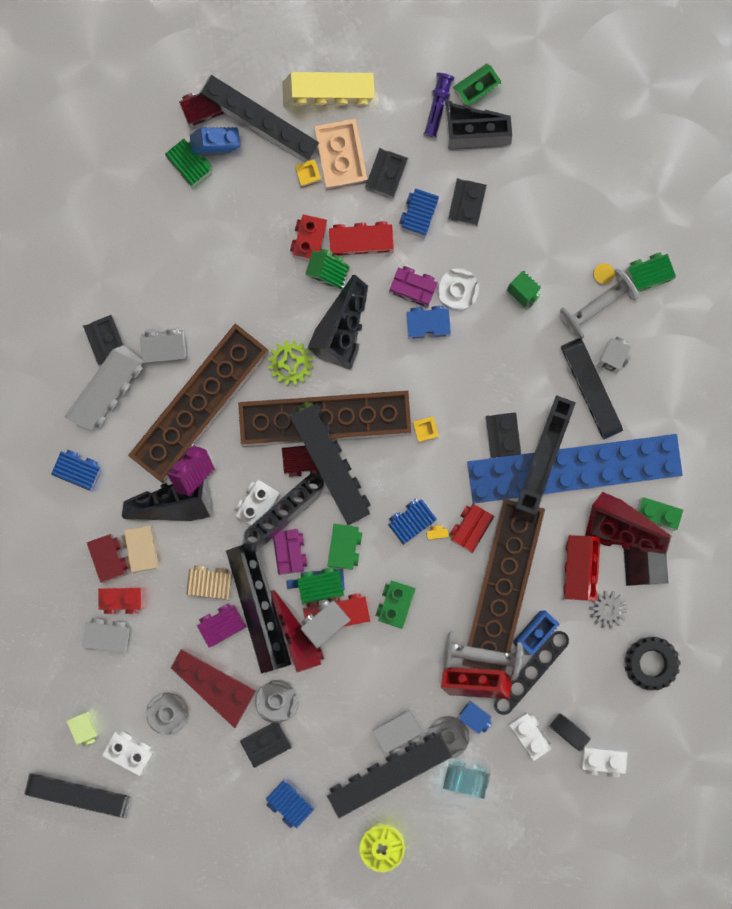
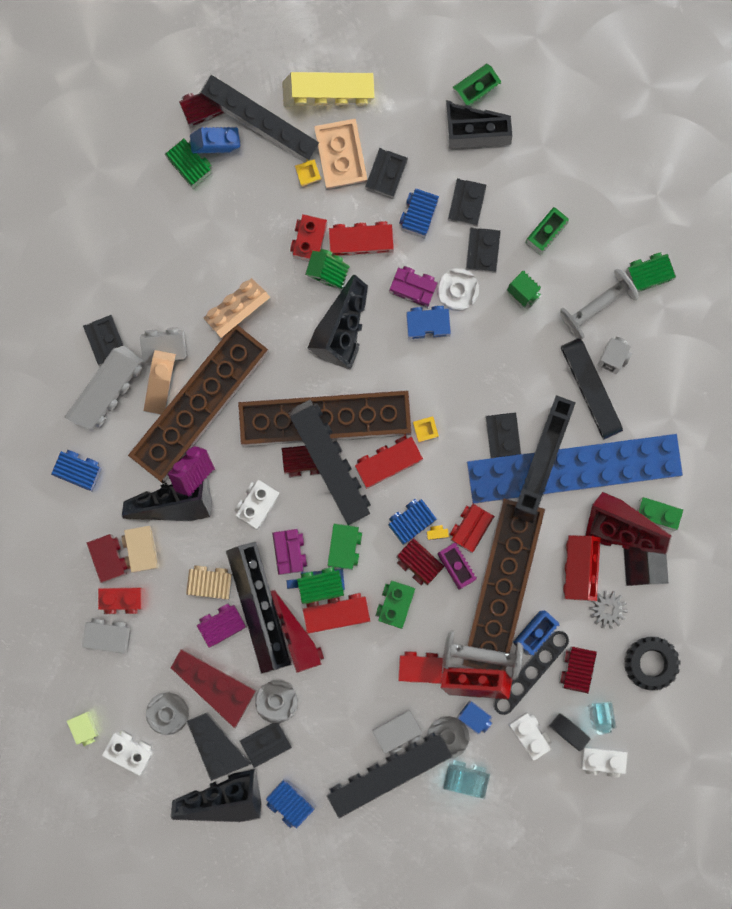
black beam [24,773,131,818] -> none
black beam [242,473,324,553] -> none
lime gear [268,340,313,386] -> none
light grey brick [301,600,350,648] -> none
neon yellow wheel [359,824,405,872] -> none
dark purple pin [424,72,455,138] -> none
yellow tile [593,263,615,285] -> none
none -> light nougat slope [143,350,176,414]
none -> black wedge [171,769,261,822]
none -> black wedge [187,712,252,781]
none -> light nougat plate [203,278,270,338]
none -> red brick [355,435,423,489]
none -> dark red brick [396,538,445,586]
none -> red brick [398,651,443,684]
none -> magenta brick [437,543,477,590]
none -> black plate [466,227,501,273]
none -> green brick [526,207,569,254]
none -> dark red brick [559,646,597,694]
none -> clear light blue brick [587,701,616,735]

